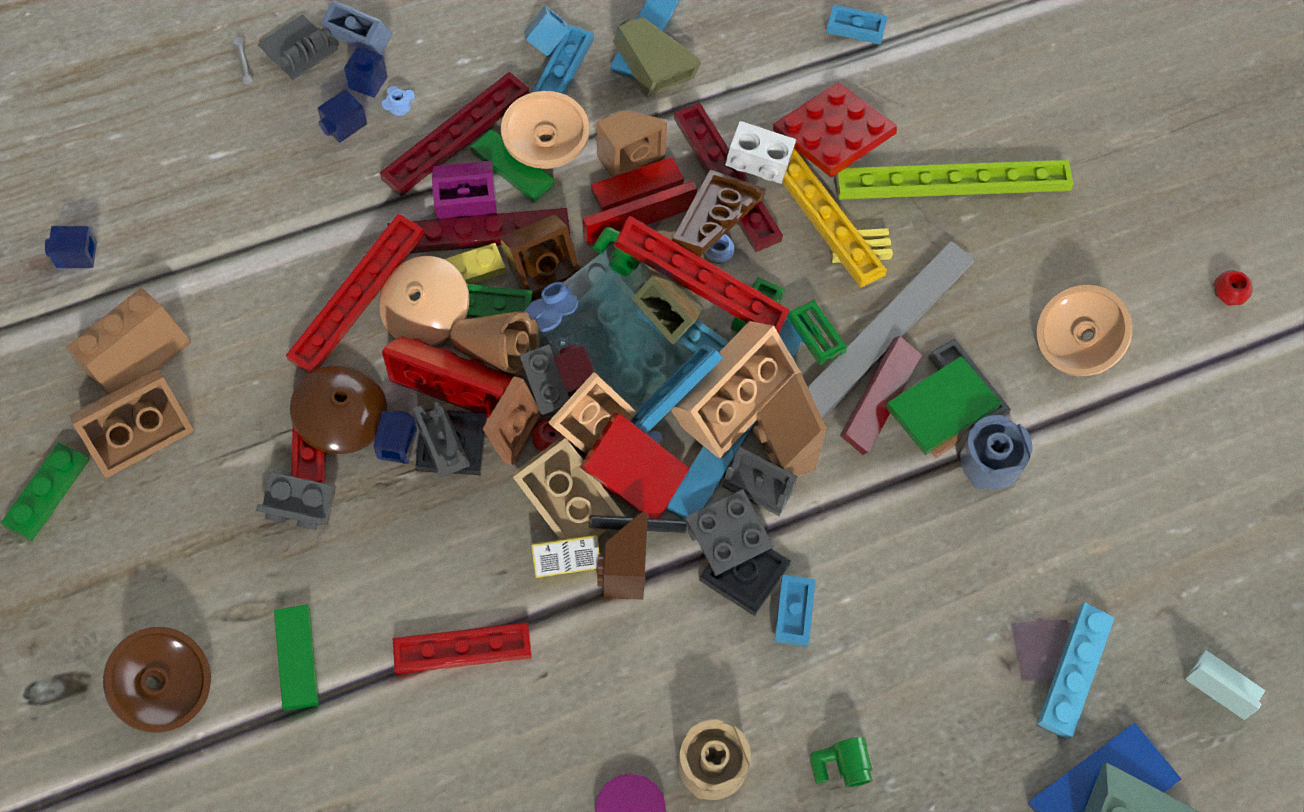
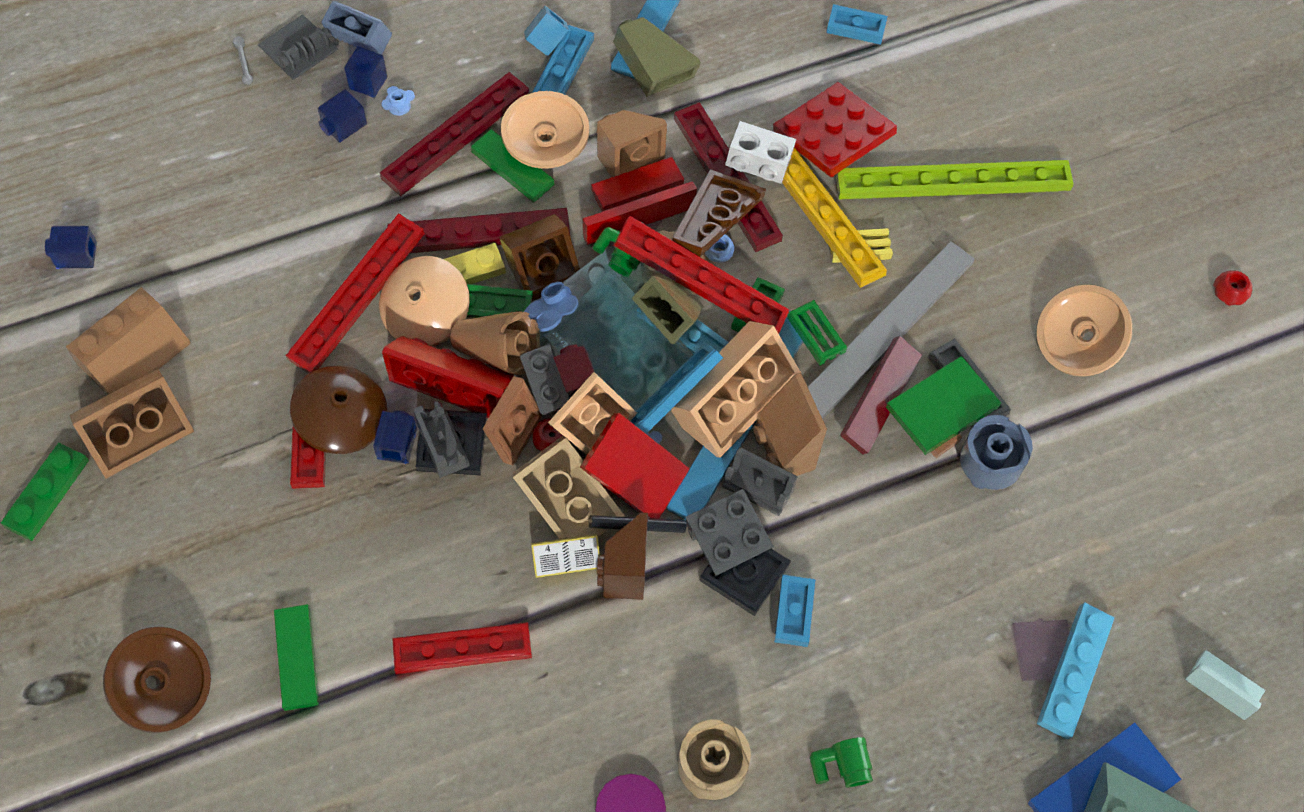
dark grey bracket [256,472,336,530] -> none
magenta slope [432,161,497,219] -> none

